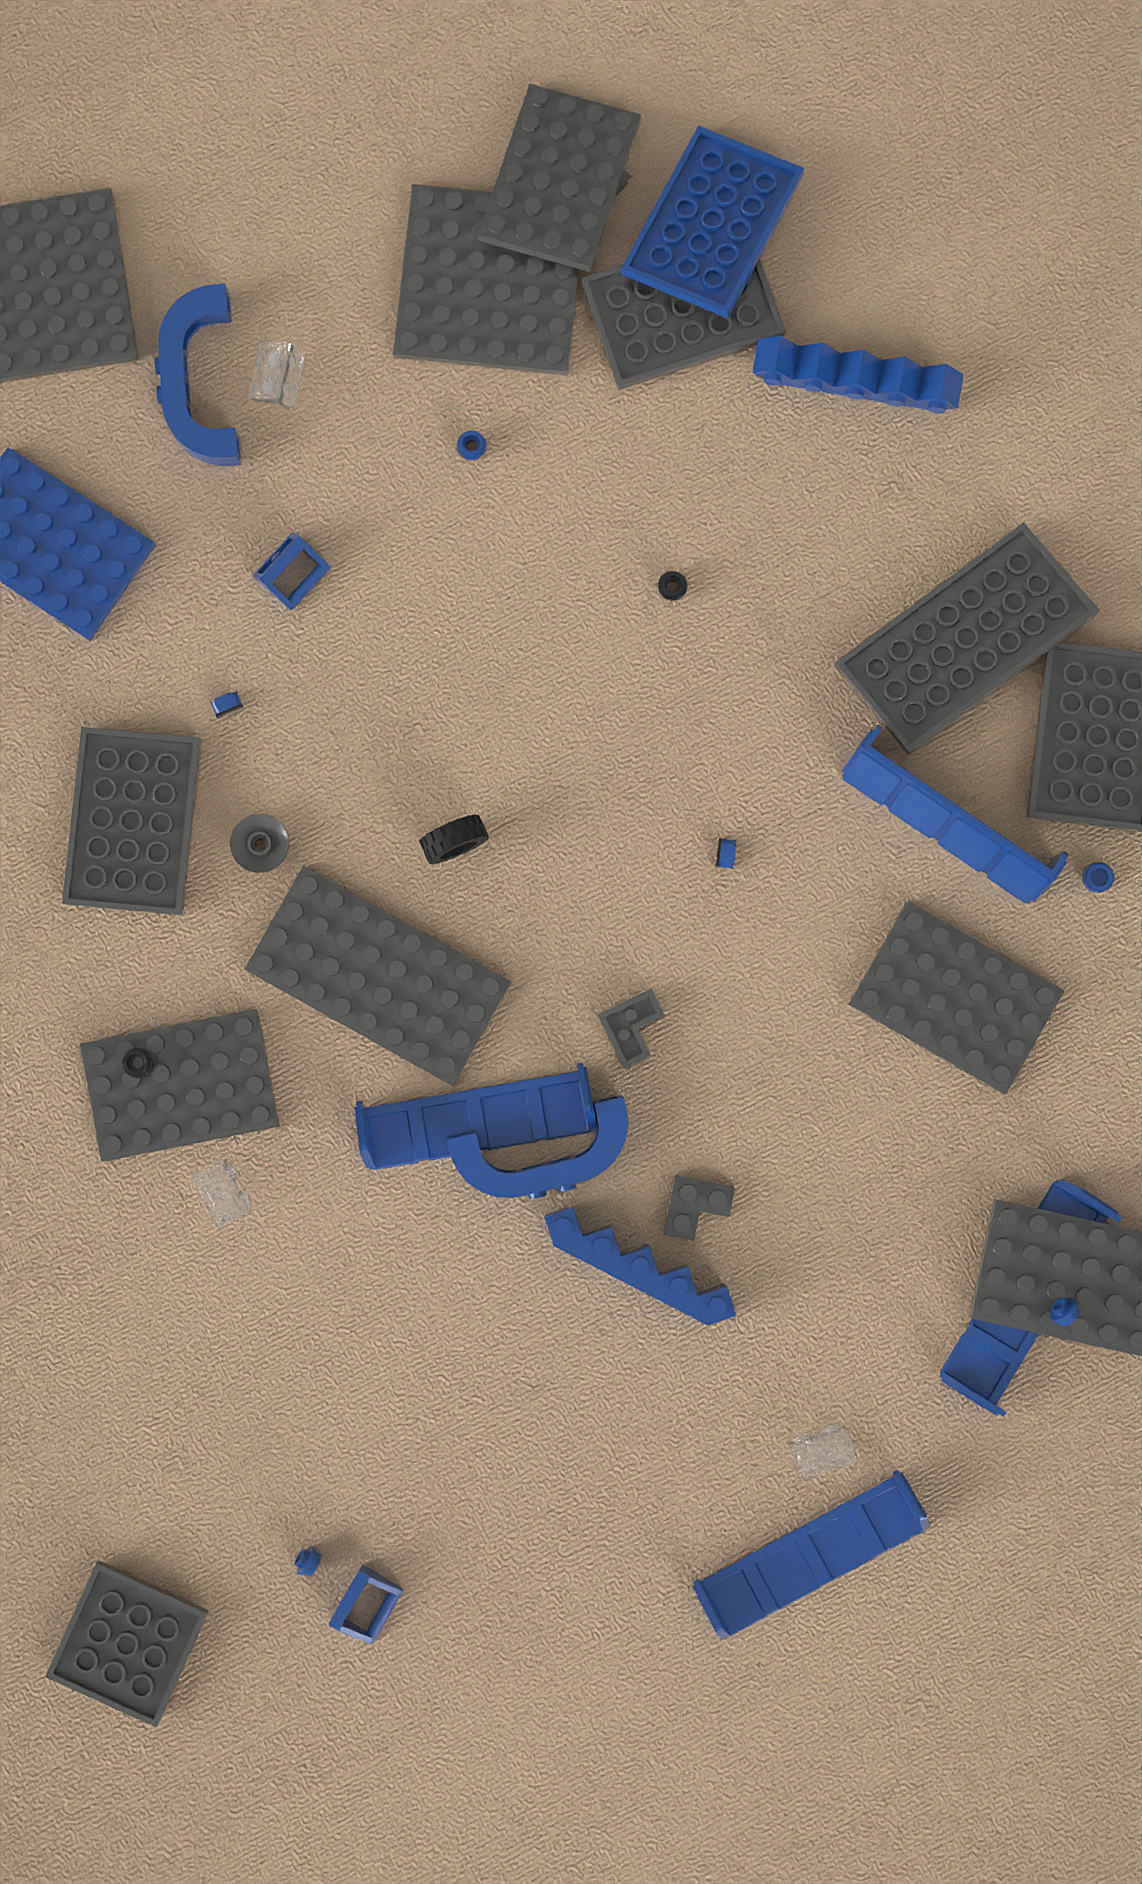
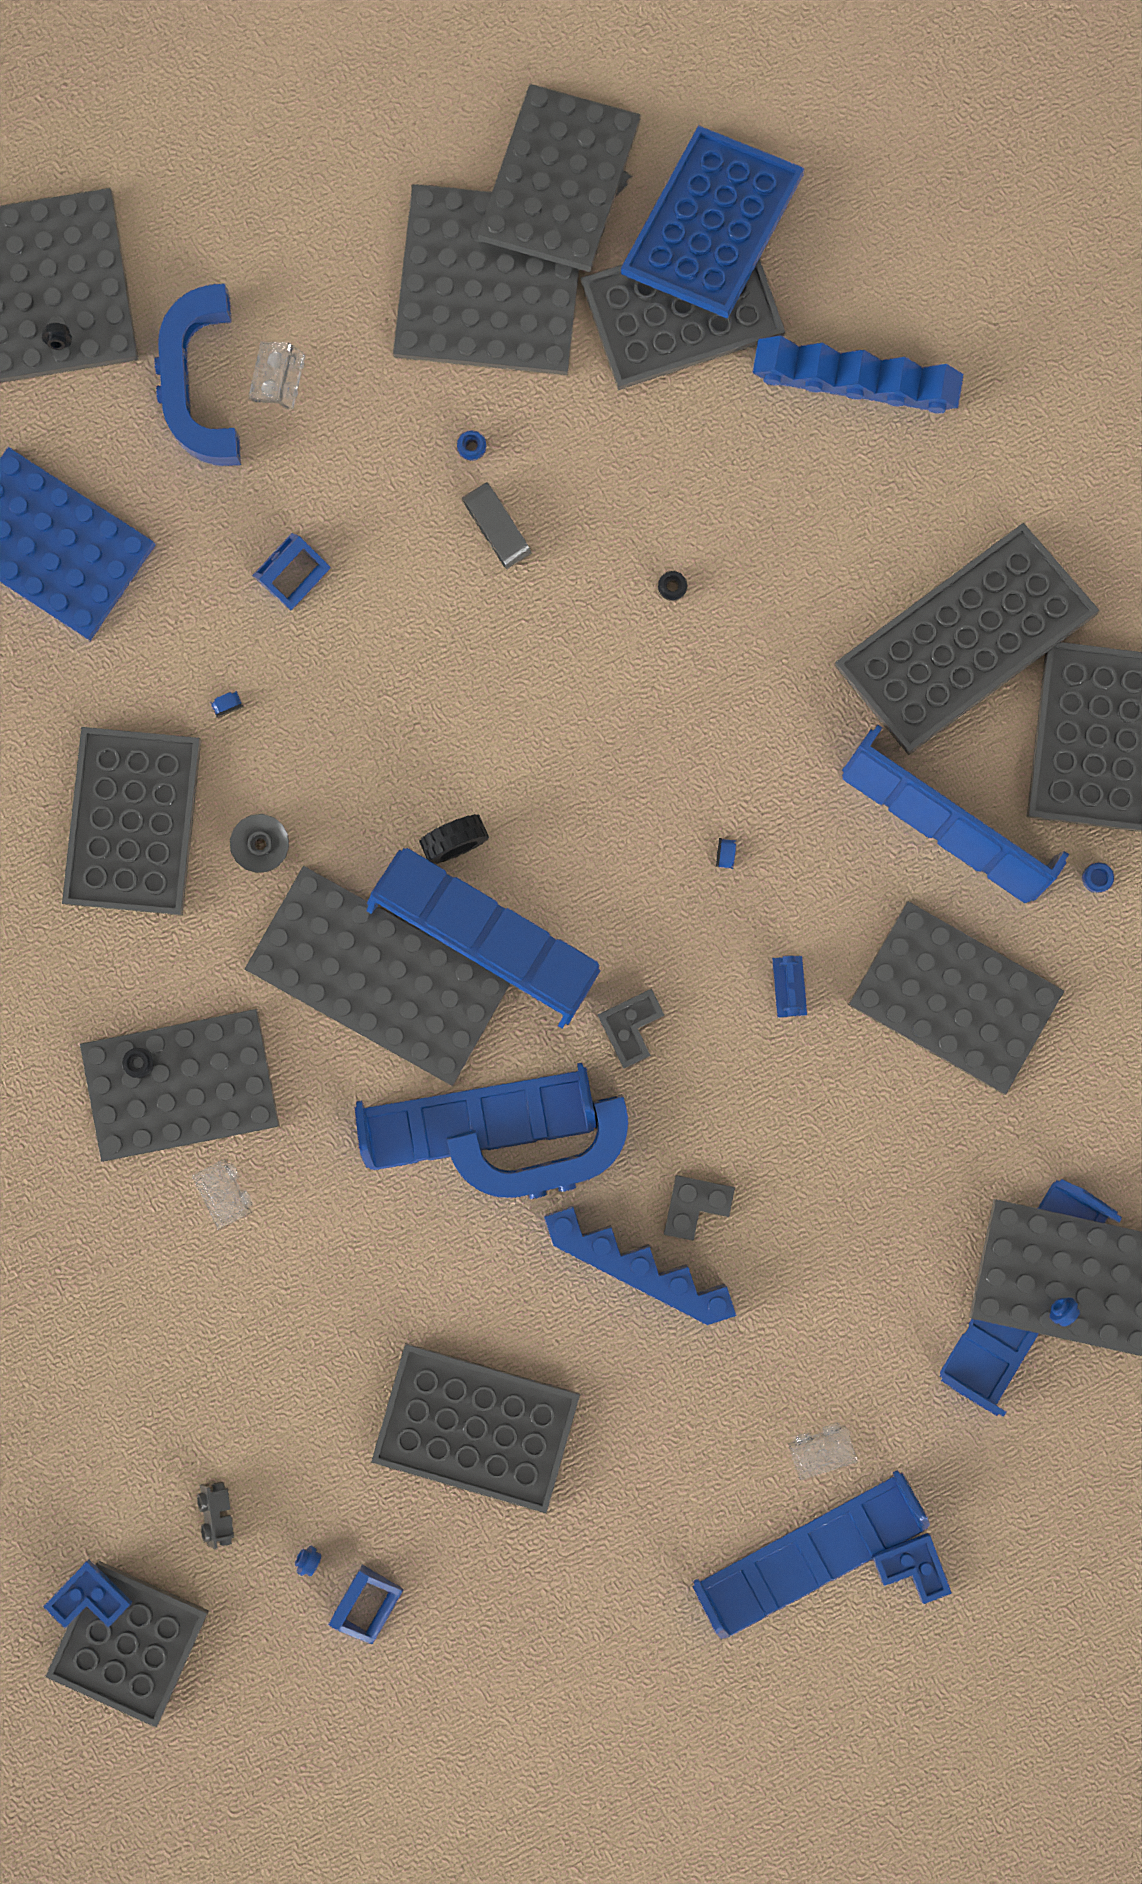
none -> black plate [42,323,72,350]
none -> blue plate [43,1559,132,1628]
none -> dark grey hinge [197,1482,234,1550]
none -> blue piece [366,848,601,1029]
none -> dark grey plate [371,1343,580,1514]
none -> dark grey beam [462,482,532,569]
none -> blue hinge [772,956,807,1018]
none -> blue plate [871,1533,952,1604]

